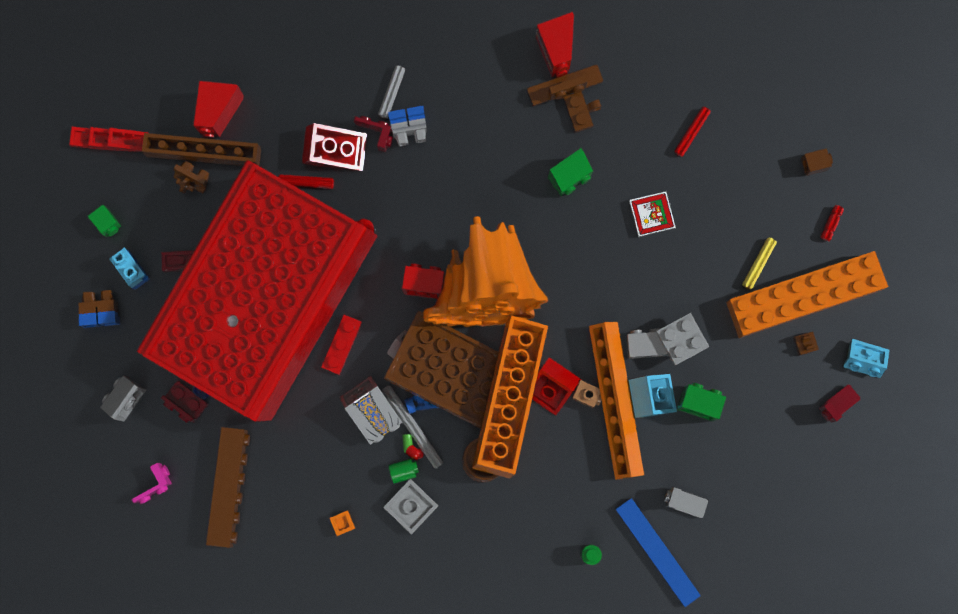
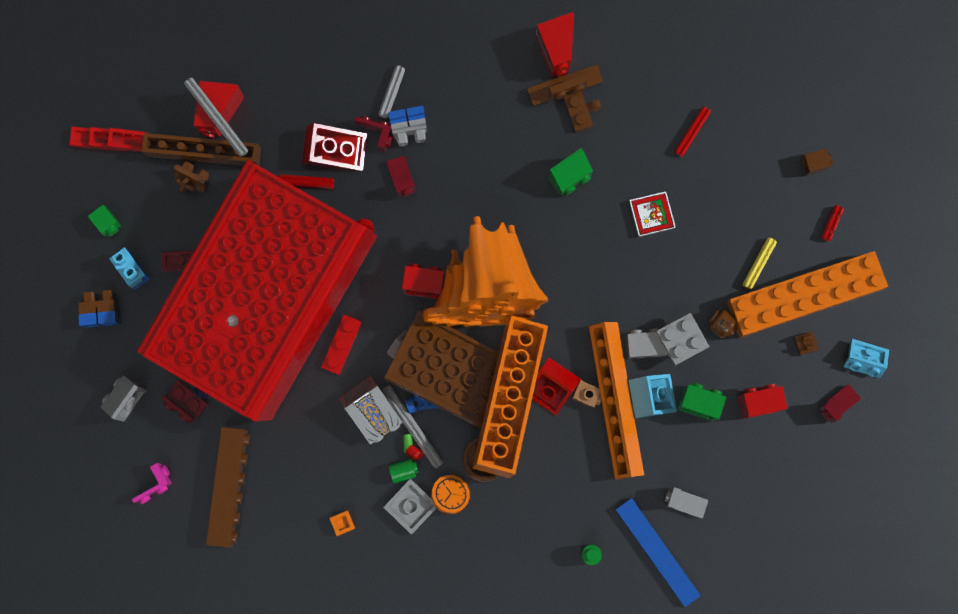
none -> light grey axle [184,78,248,157]
none -> dark red bracket [387,156,416,197]
none -> orange tile [431,475,470,514]
none -> reddish brown head [708,310,738,338]
none -> red brick [737,383,788,419]

